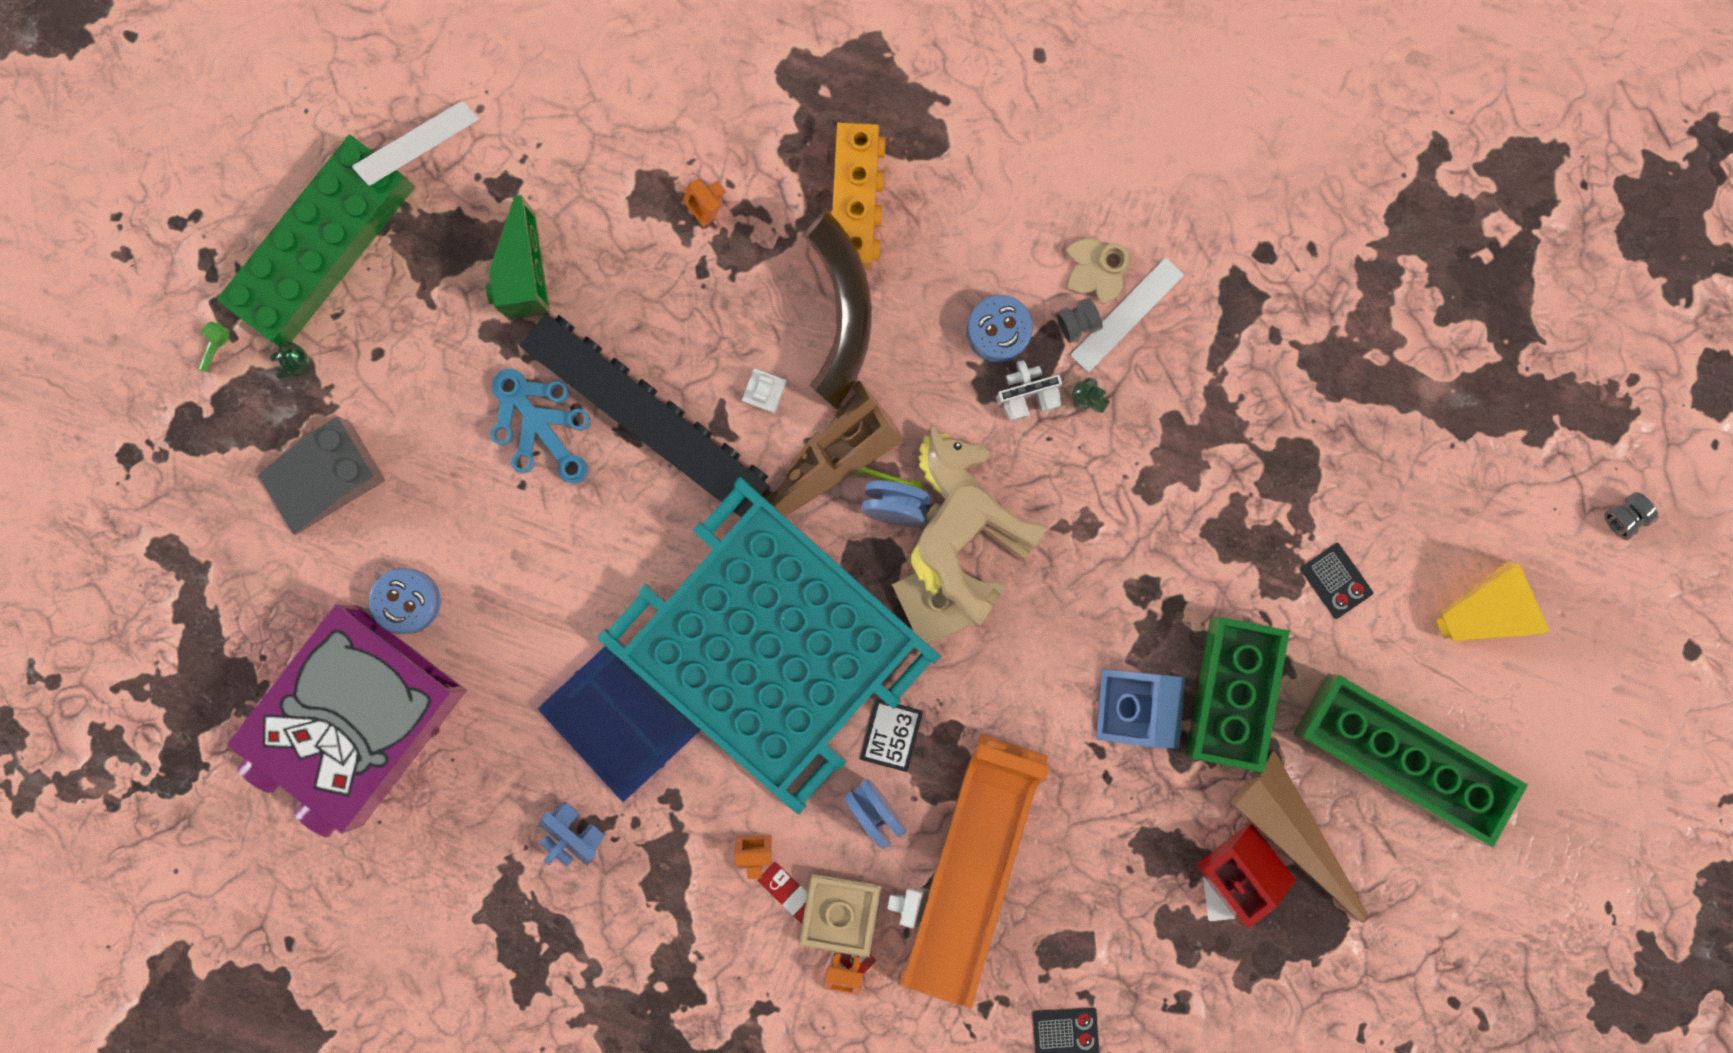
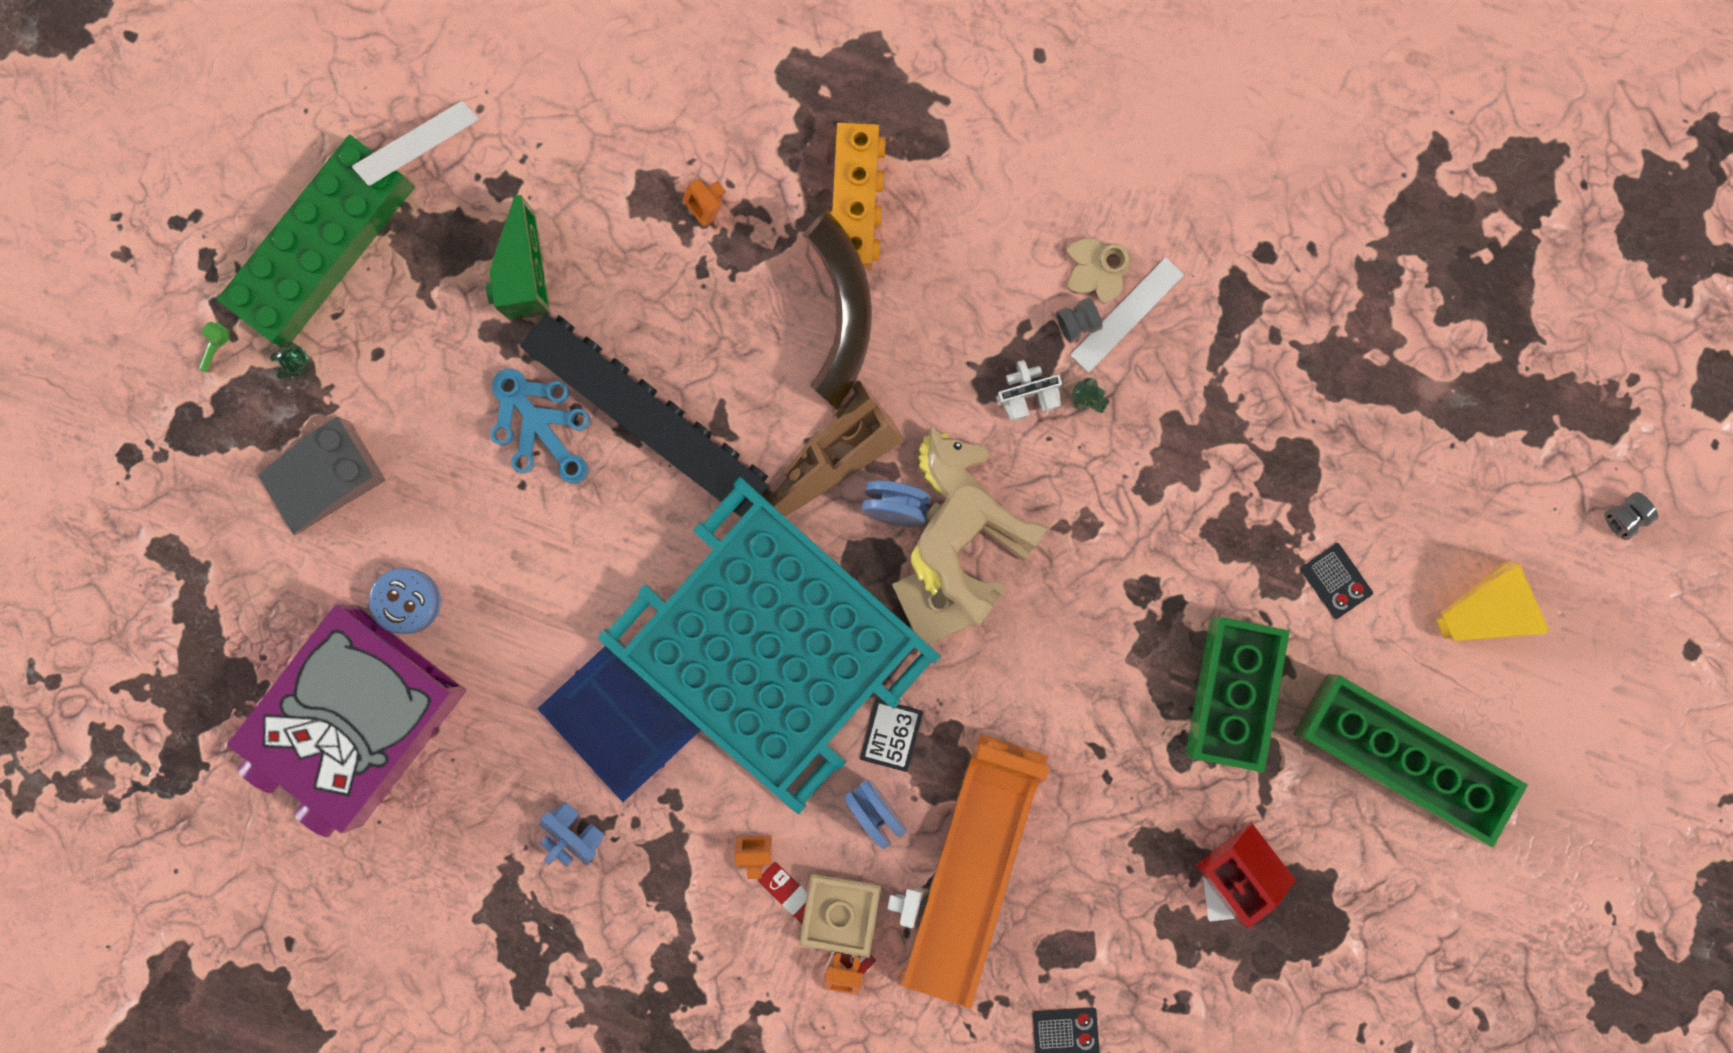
white tile [742,368,787,415] -> none
lime hinge [854,466,923,489] -> none
medium blue head [966,295,1033,363] -> none
medium blue slope [1096,669,1185,748] -> none
medium nougat wedge [1229,750,1367,923] -> none

